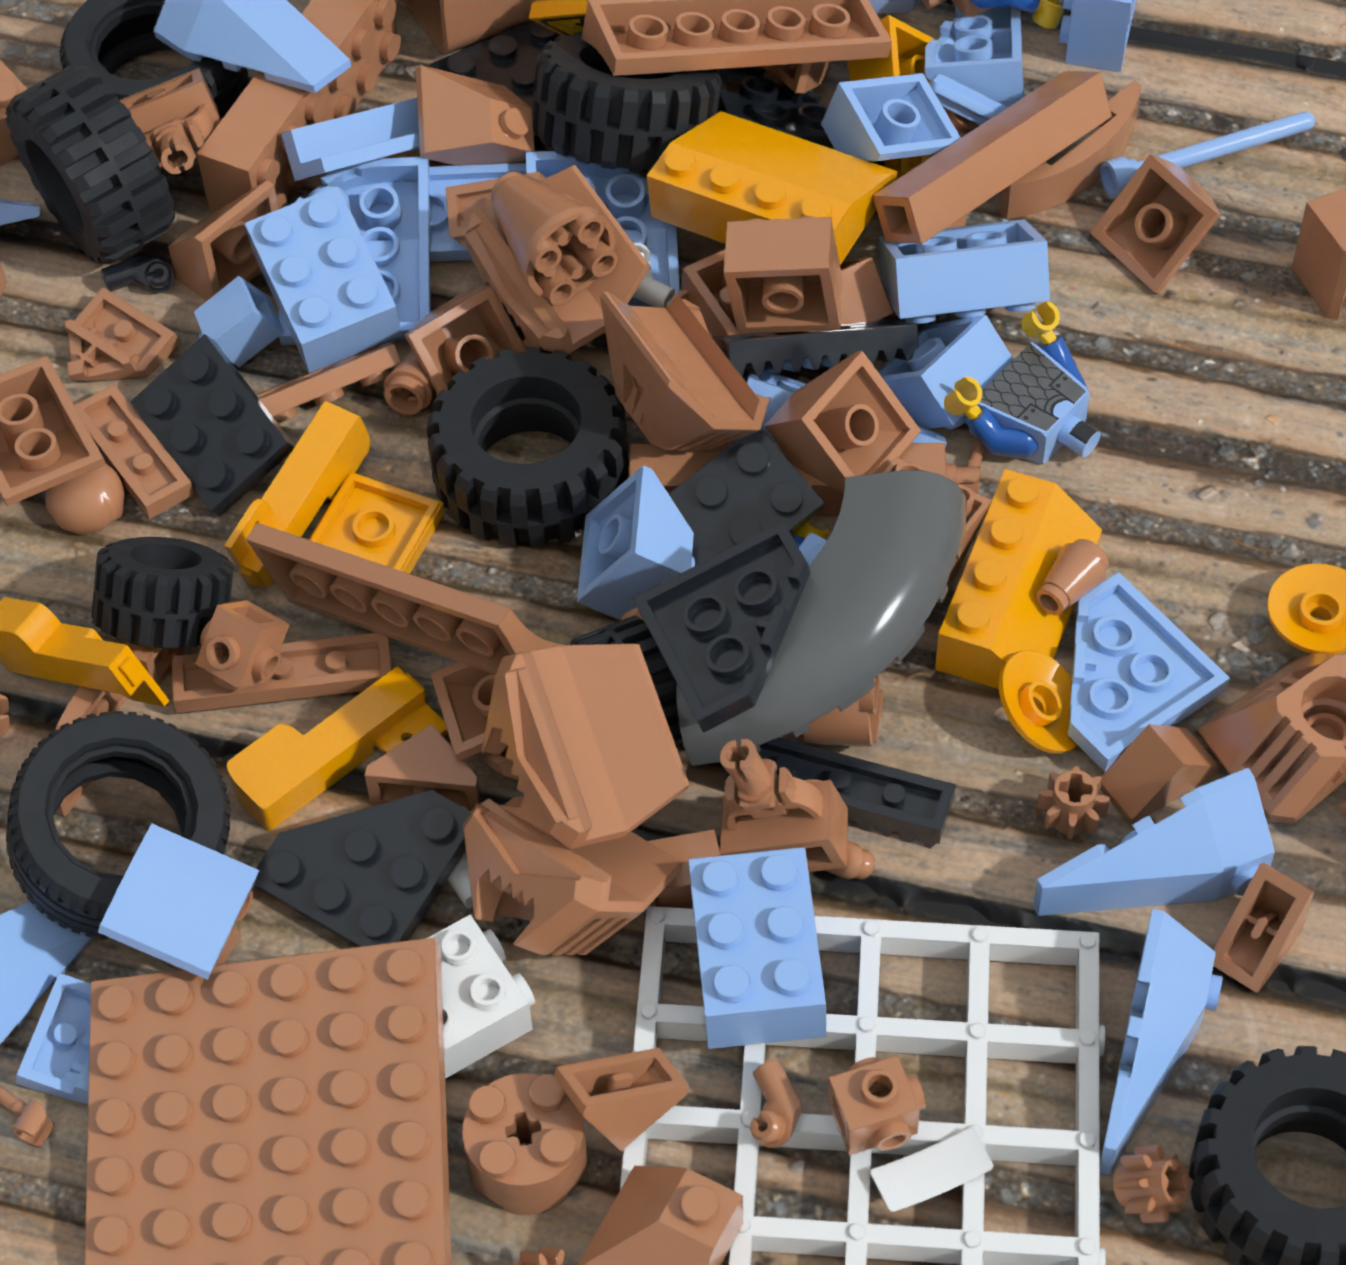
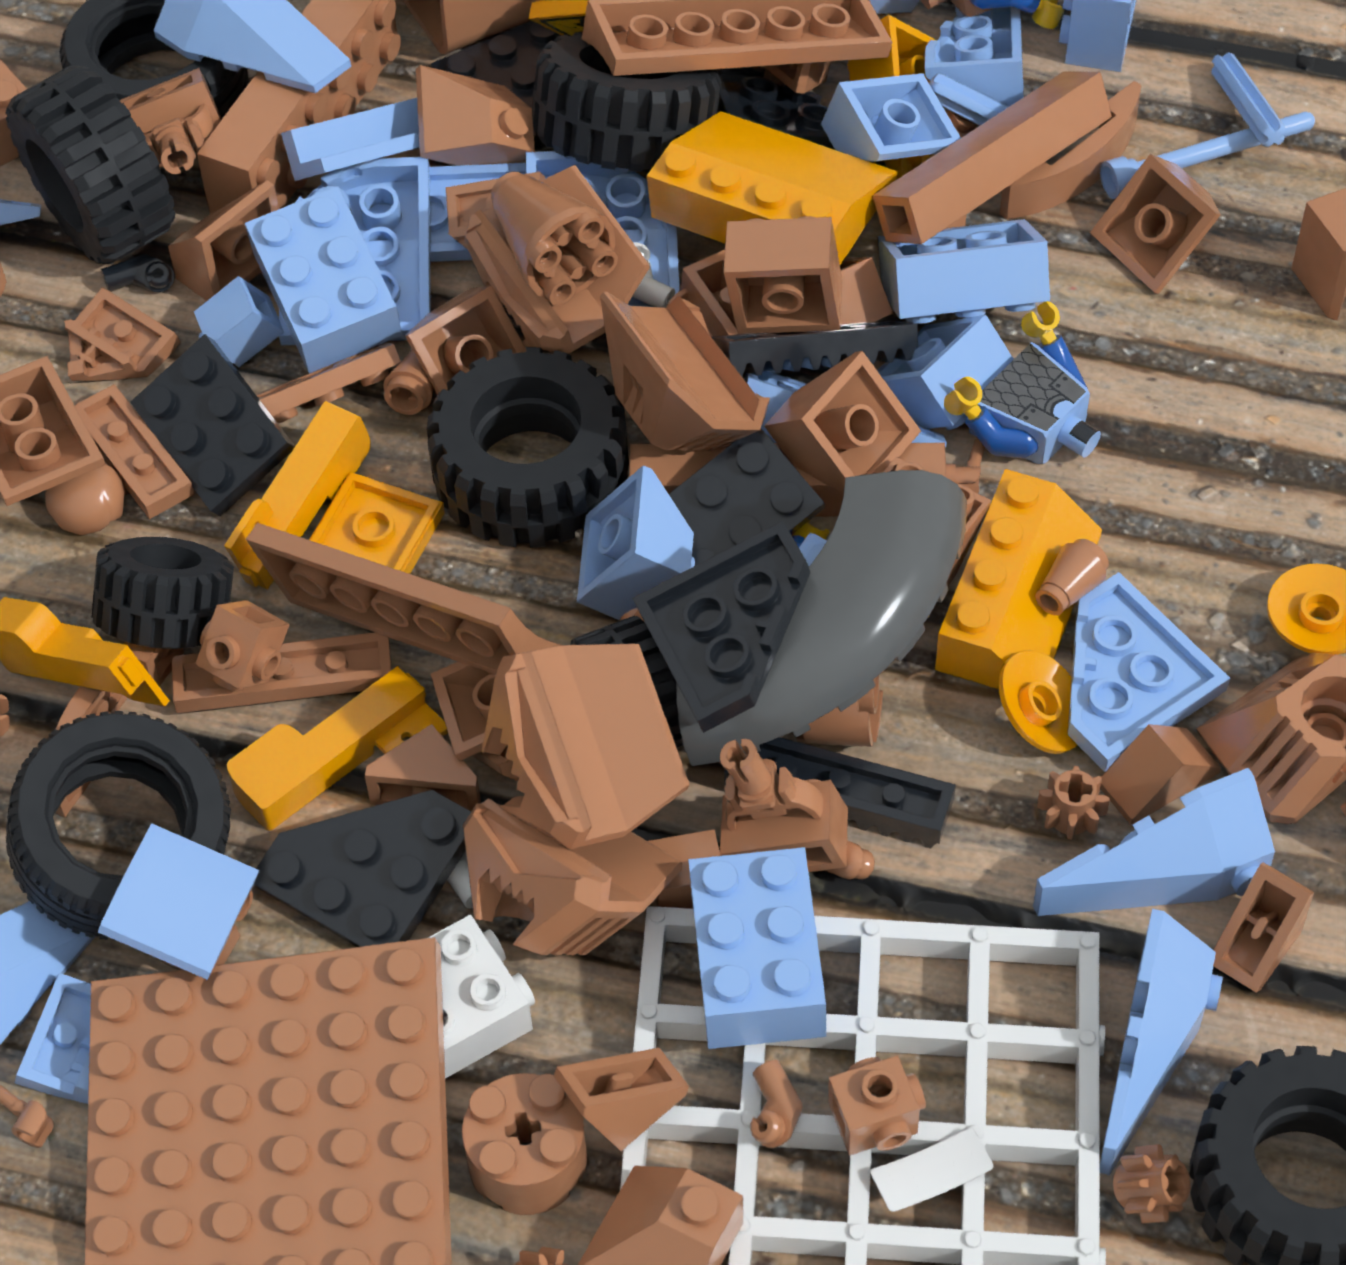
none -> light blue axle [1211,52,1286,147]

